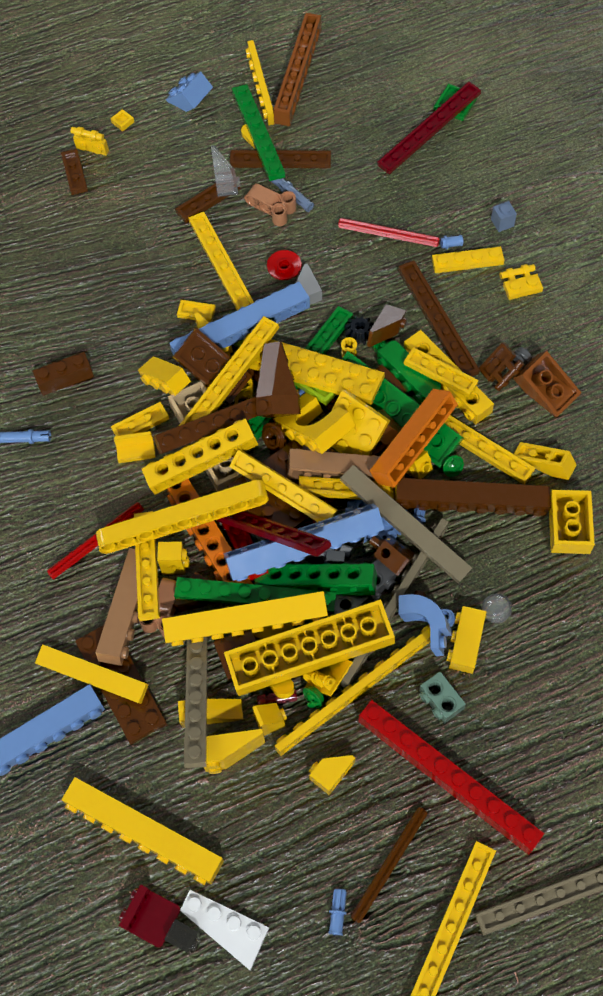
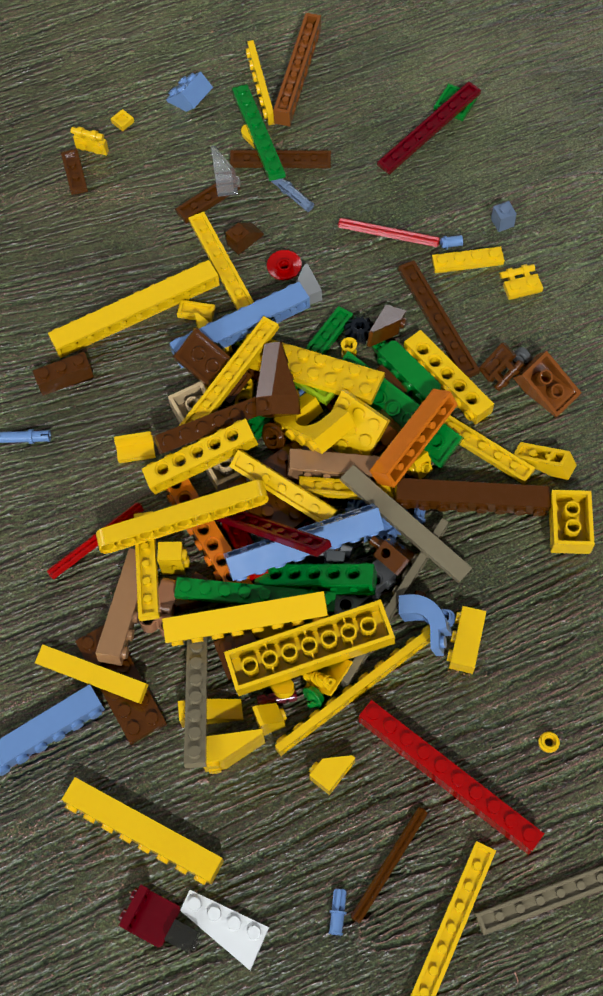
yellow plate [111,402,169,436] -> none
yellow brick [138,356,191,396] -> none
nougat piece [244,184,297,226] -> none
yellow plate [404,347,479,398] -> none
sand green brick [419,672,466,724] -> none
green hat [442,455,464,477] -> none
clear hair [482,593,513,623] -> none
none -> yellow brick [48,260,220,358]
none -> reddish brown slope [225,222,264,255]
none -> yellow plate [538,732,560,753]

